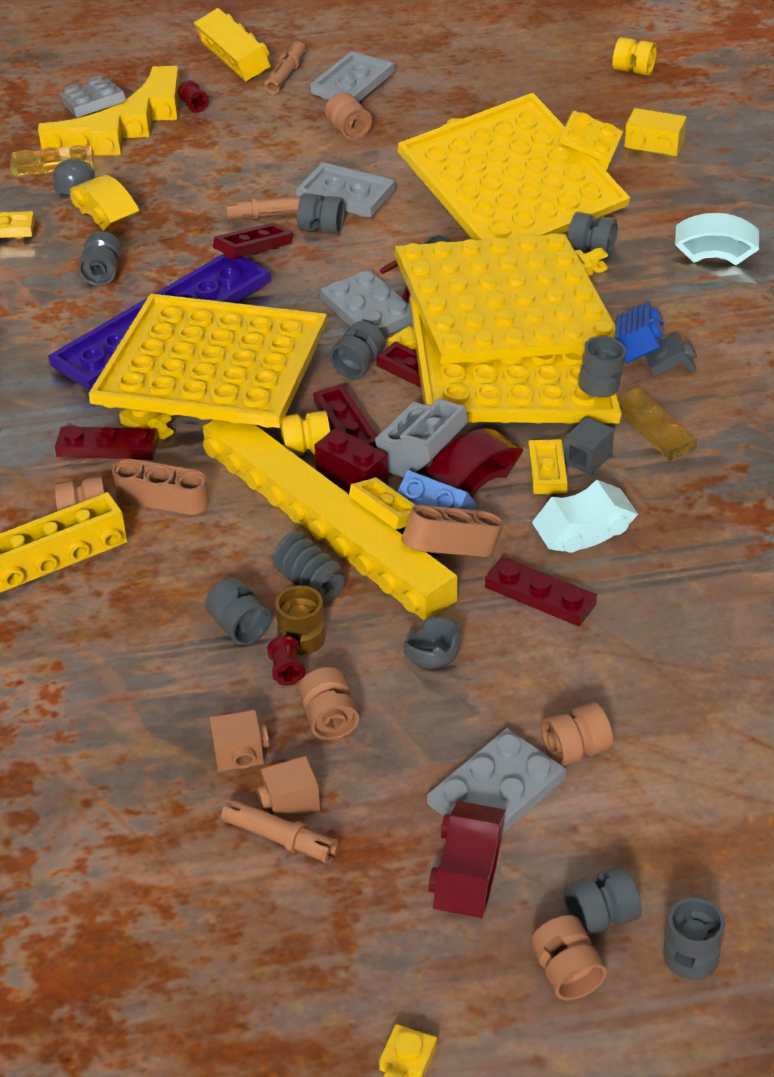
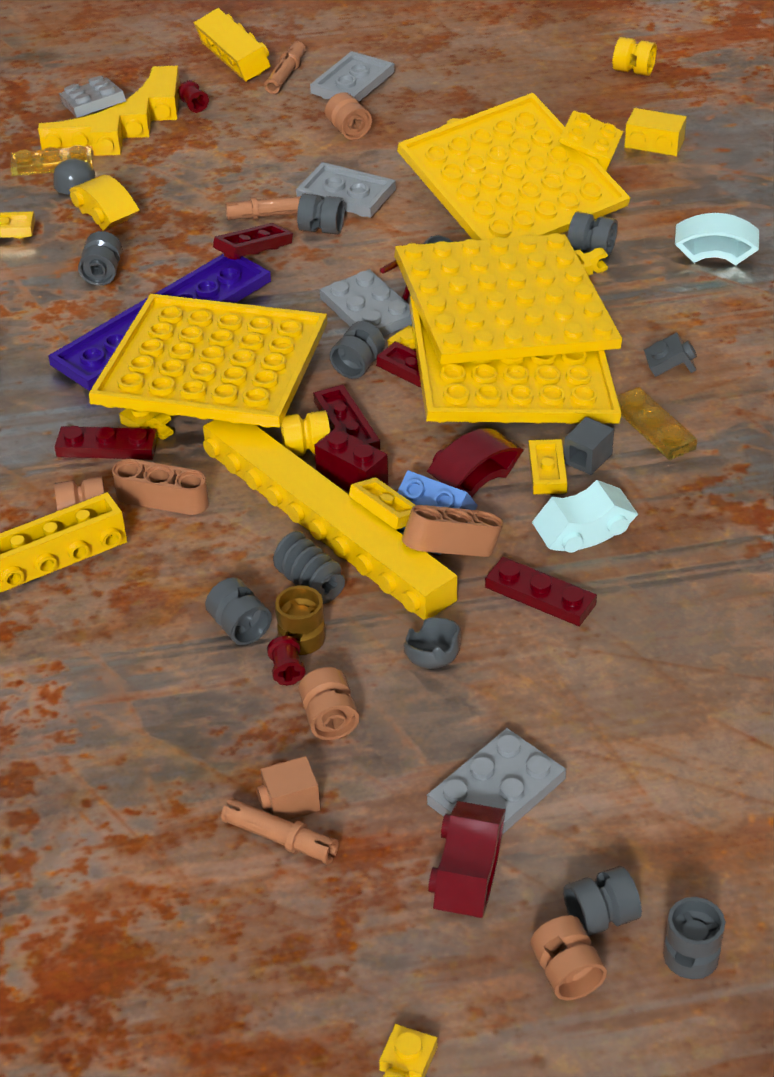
nougat brick [209,710,269,772] -> none
light grey piece [375,399,468,477] -> none
nougat wheel [541,701,613,766] -> none
dark grey wheel [578,336,626,397] -> none
blue brick [614,301,664,364] -> none

